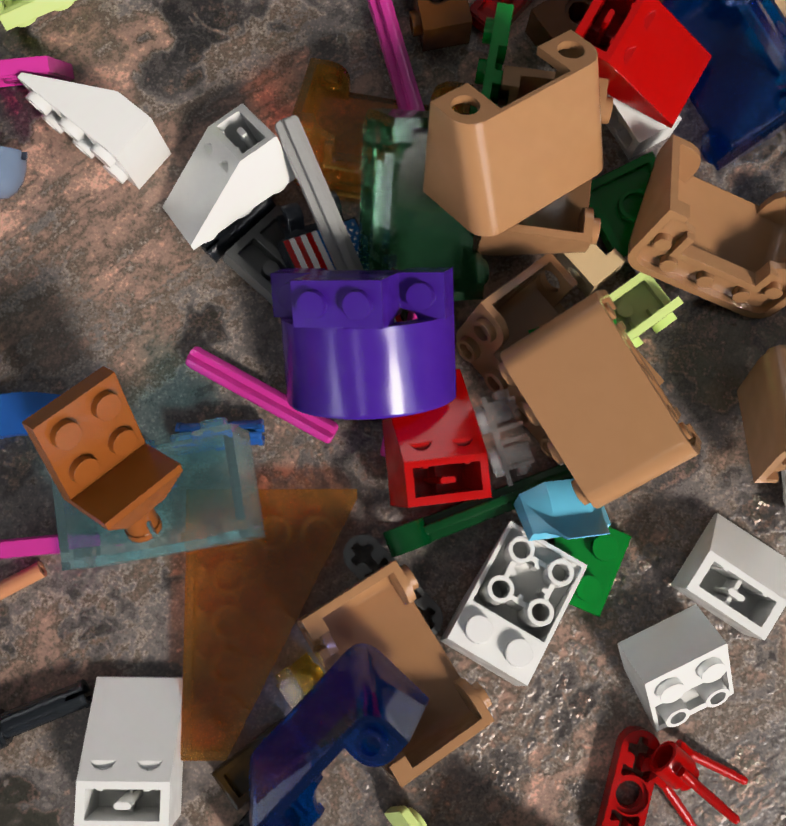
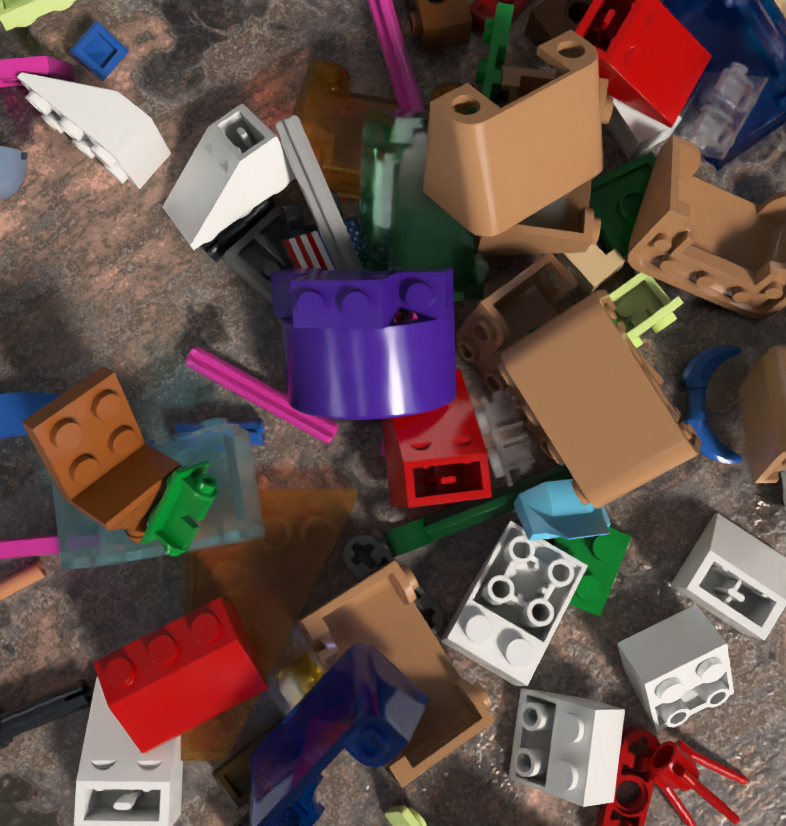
none -> blue slope [68,20,129,81]
none -> red slope [93,597,270,754]
none -> green hinge [140,460,218,557]
none -> white slope [508,688,625,807]
none -> clear hinge [670,62,769,160]
none -> blue piece [681,345,742,464]

